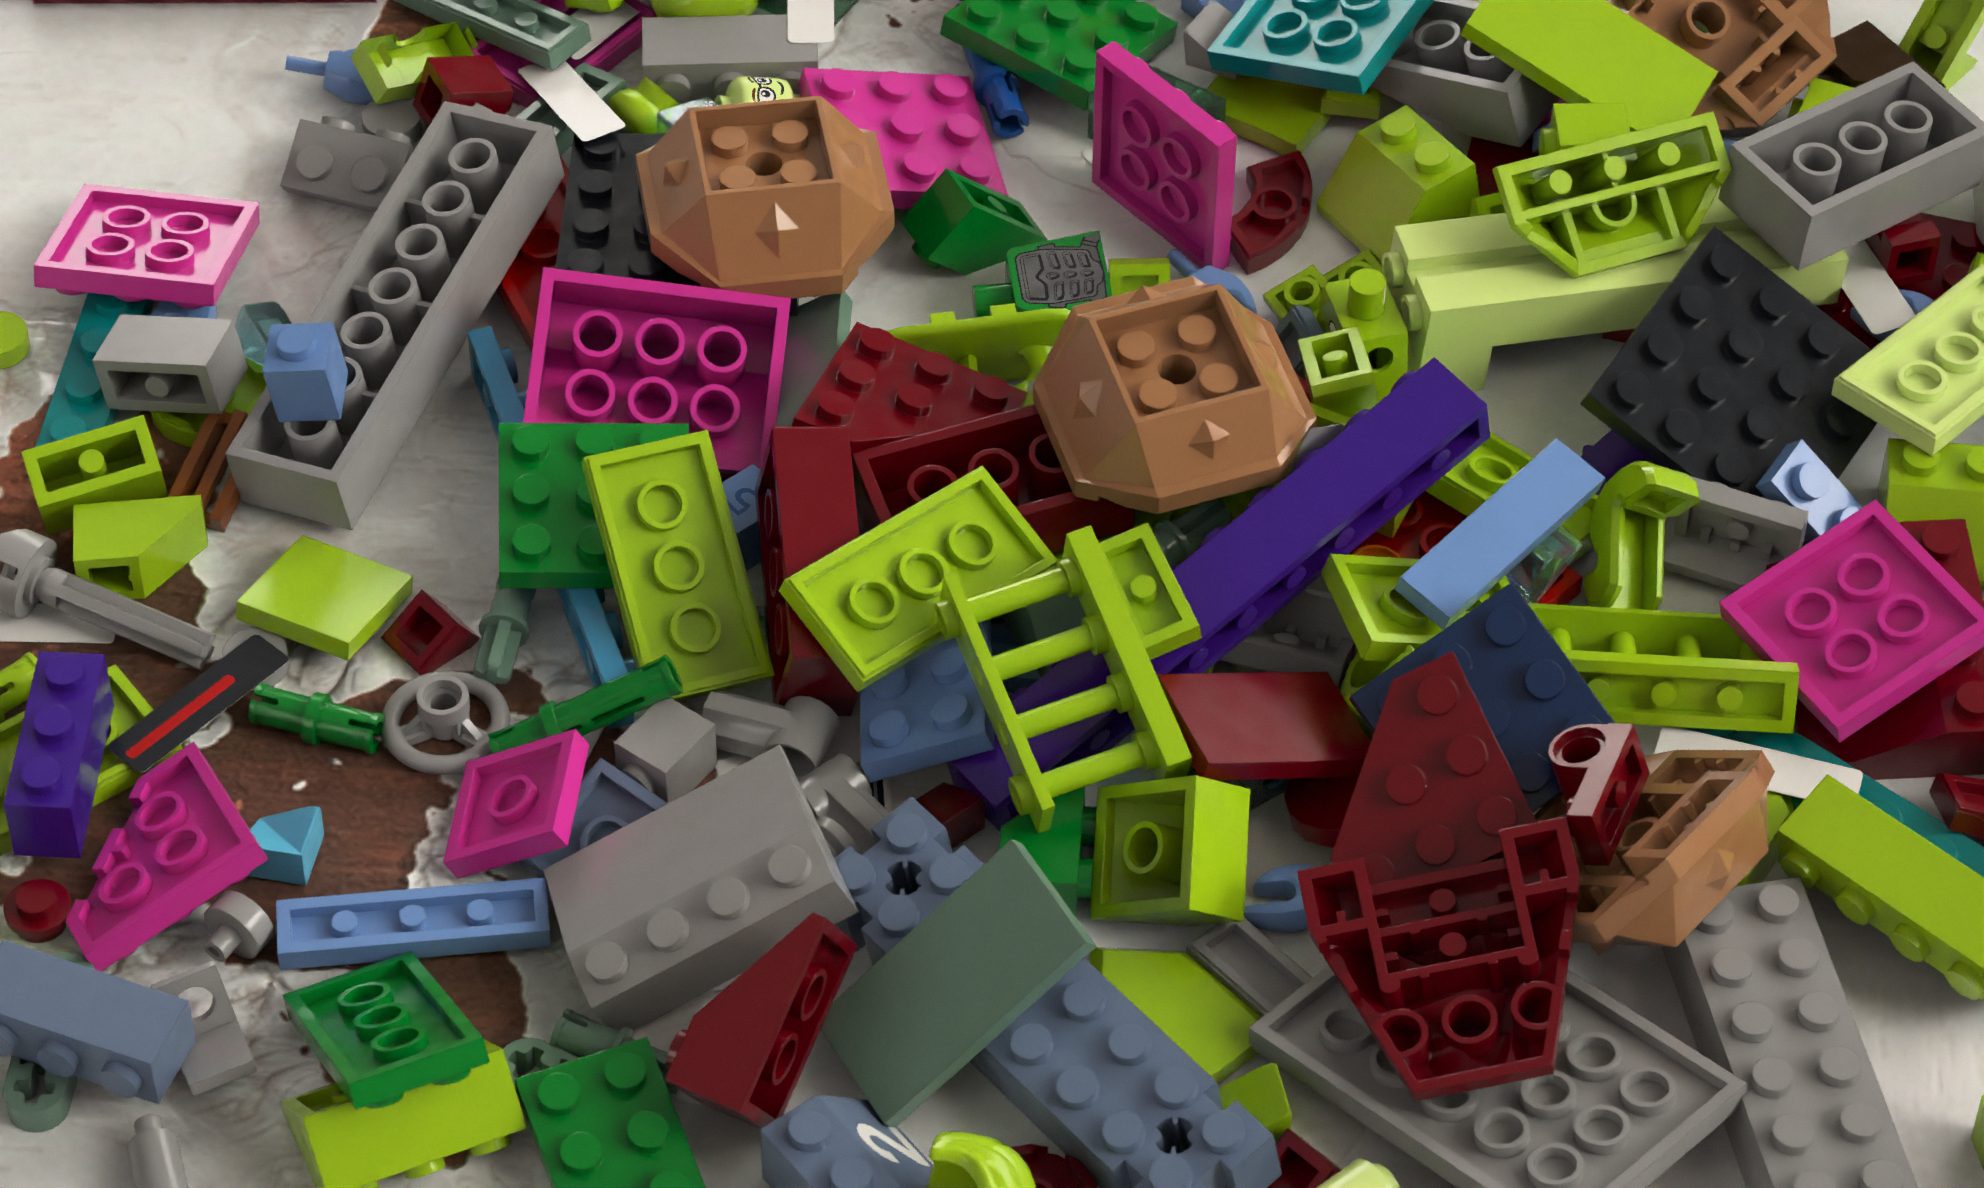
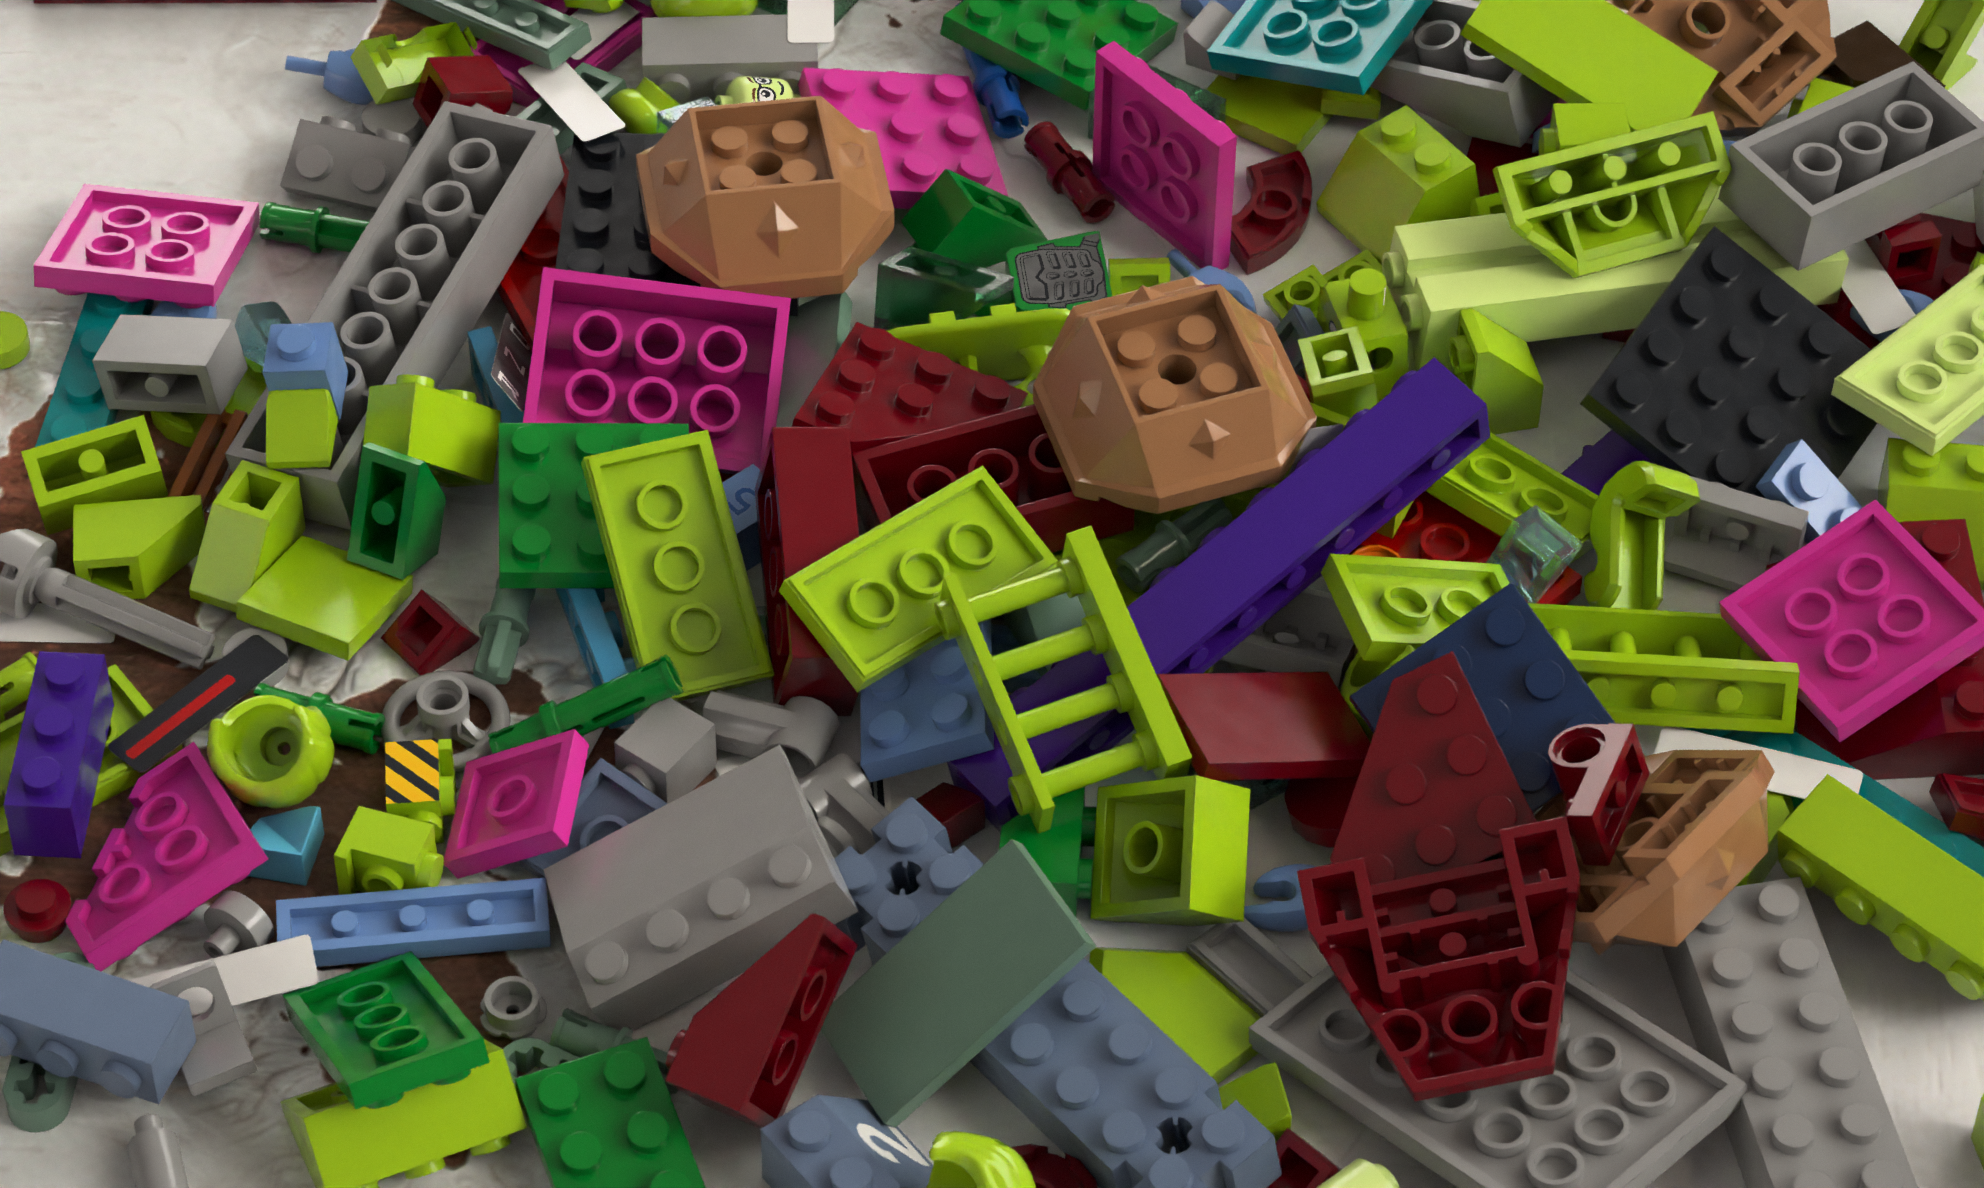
lime plate [1099,522,1202,660] -> none
medium blue tile [1394,438,1606,630] -> none
none -> white sticker [128,935,319,1016]
none -> lime slope [189,460,306,613]
none -> lime piece [207,695,335,809]
none -> green axle [259,202,370,254]
none -> lime slope [266,389,338,469]
none -> lime brick [334,806,444,895]
none -> green slope [347,442,446,580]
none -> lime brick [363,374,501,488]
none -> brick [385,739,456,843]
none -> light grey plate [480,976,547,1040]
none -> dark grey sticker [491,313,532,411]
none -> clear green slope [874,246,1014,331]
none -> dark red pin [1024,121,1116,224]
none -> lime slope [1449,308,1544,435]

